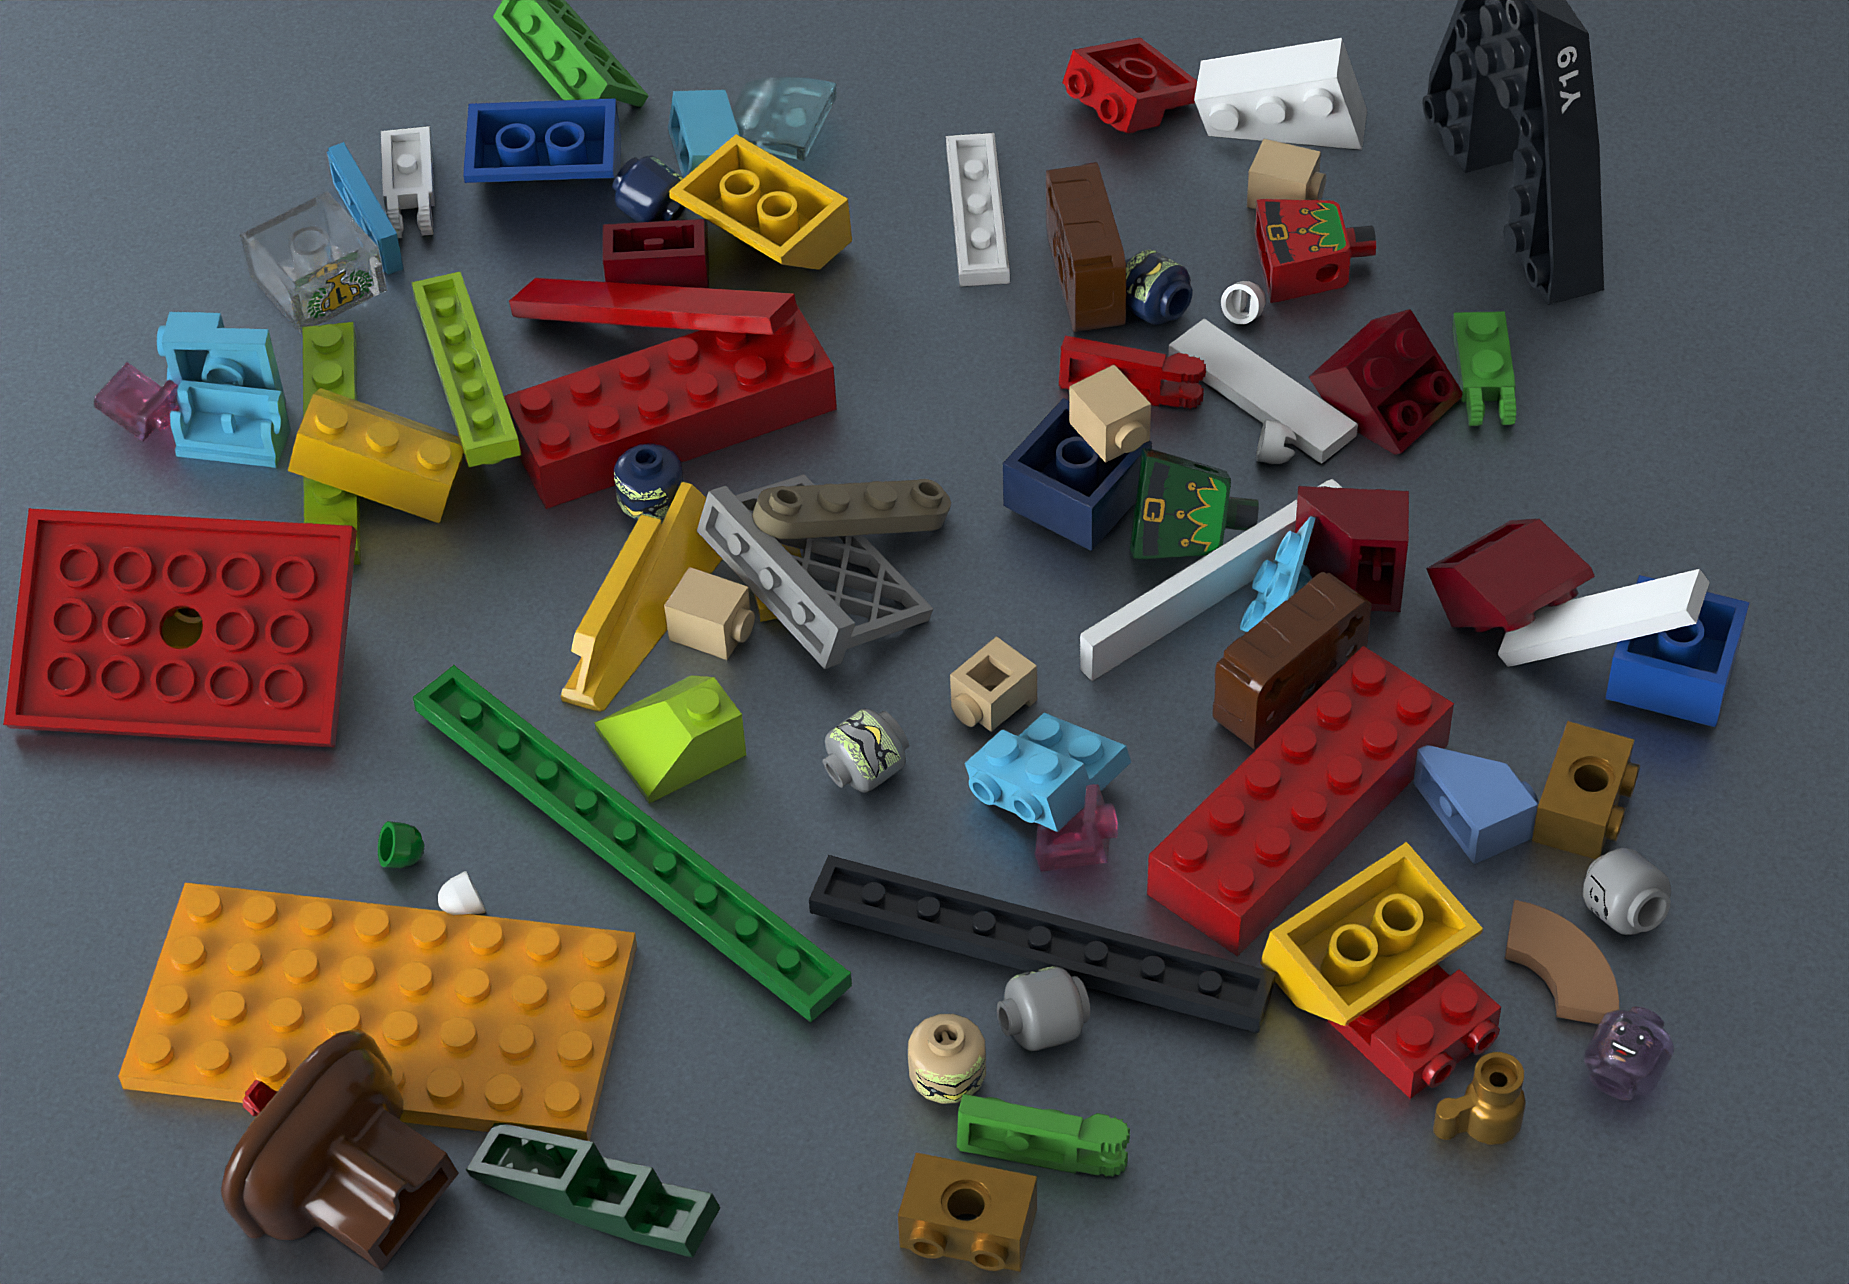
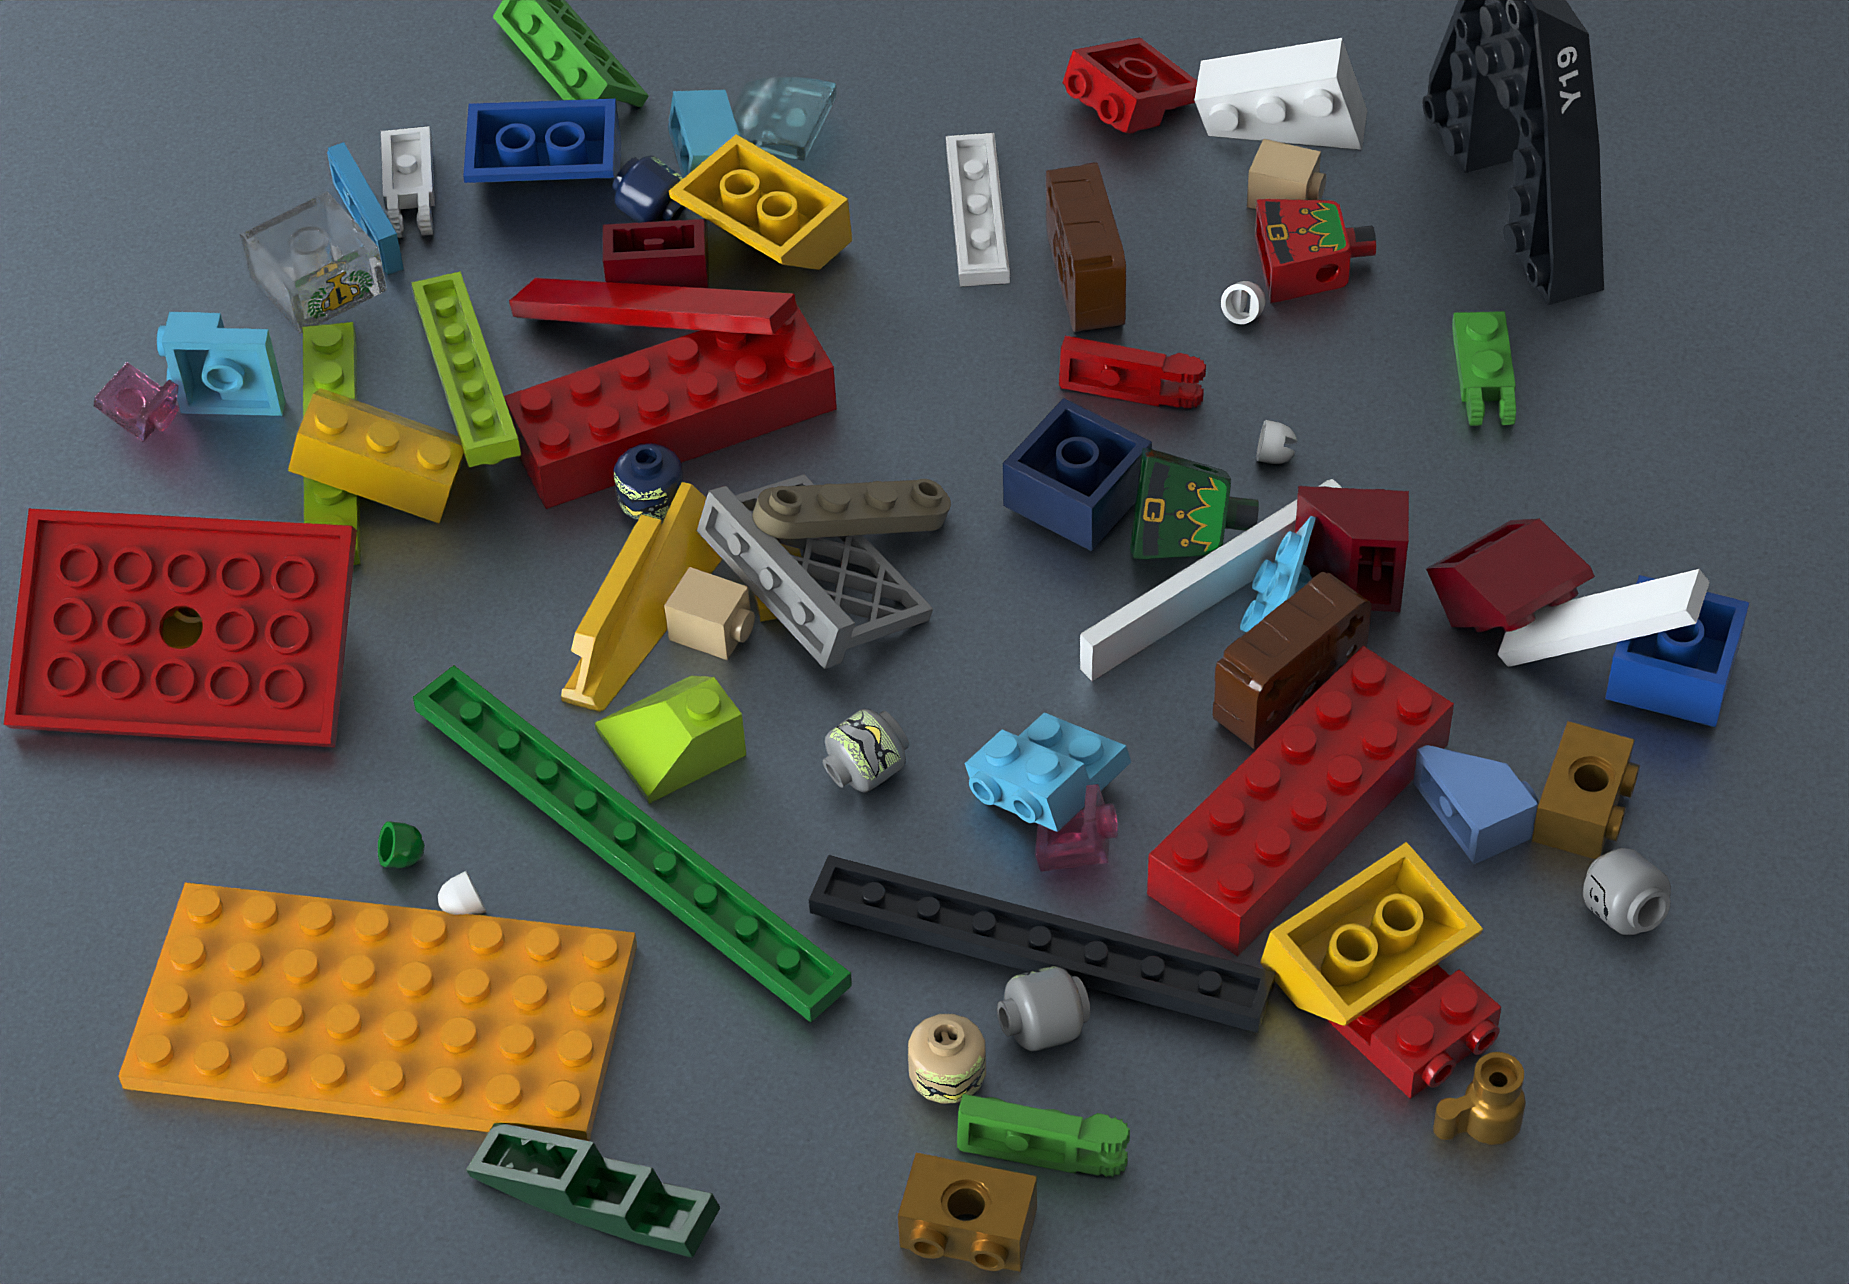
medium azure hinge [170,380,291,468] -> none
reddish brown piece [221,1029,459,1271] -> none
tan brick [950,636,1037,732] -> none
tan brick [1069,365,1151,463] -> none
dark blue head [1126,249,1193,325] -> none
white tile [1168,319,1358,464] -> none
dark red slope [1309,309,1462,455] -> none
medium nougat tile [1505,900,1619,1027] -> none
clear purple head [1583,1006,1675,1101] -> none

